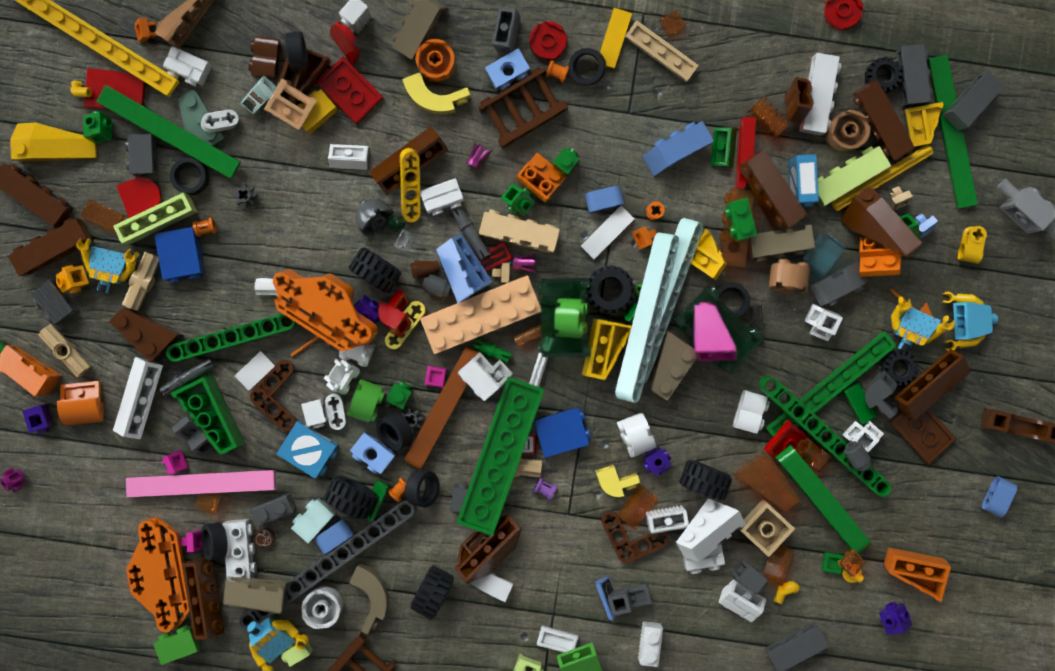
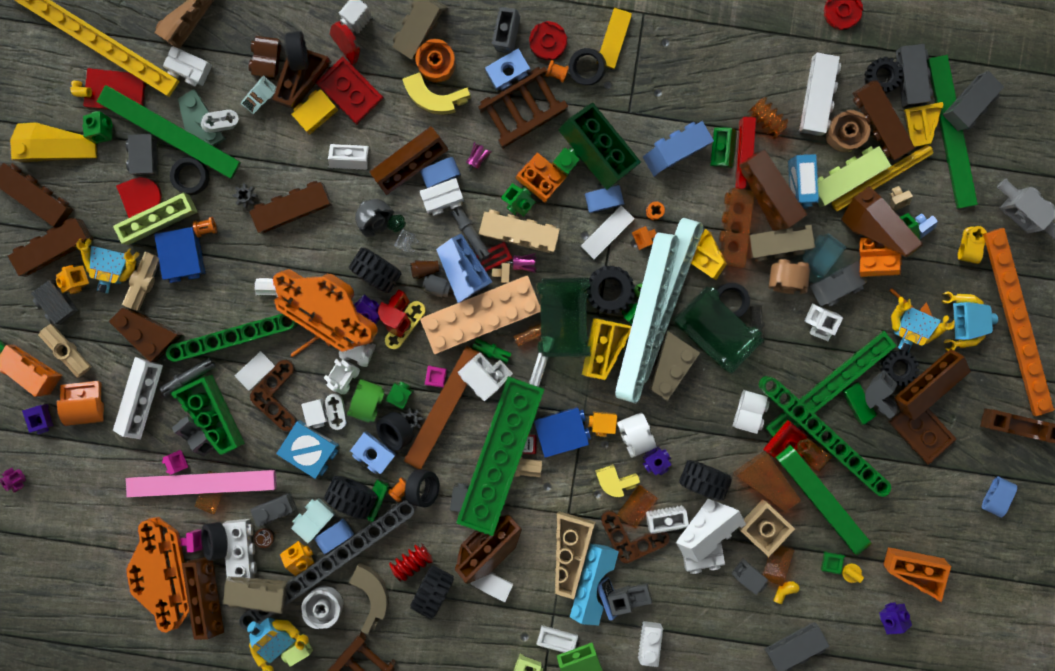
clear orange tile [81,199,125,232] -> none
orange tile [134,17,157,43] -> none
bright green brick [153,625,202,665] -> none
light nougat plate [264,78,316,130] -> none
yellow beam [400,148,420,222] -> none
medium lavender bush [533,477,557,501] -> none
bright green brick [555,298,589,338] -> none
tan plate [625,20,699,82] -> none
clear orange tile [659,10,686,37] -> none
slope [695,303,737,361] -> none
white brick [719,579,766,623] -> none
green brick [724,197,758,242] -> none
reddish brown brick [784,77,814,124] -> none
clear orange tile [837,549,866,577] -> none
white brick [842,421,884,452] -> none
dark grey brick [844,441,872,471] -> none
none -> reddish brown brick [249,181,332,234]
none -> light orange brick [280,541,314,576]
none -> red piece [389,543,433,582]
none -> medium blue beam [420,157,461,188]
none -> tan wedge [555,511,596,599]
none -> dark green brick [558,102,641,190]
none -> medium azure arch [570,543,619,626]
none -> light orange brick [588,411,617,437]
none -> orange plate [983,228,1054,416]

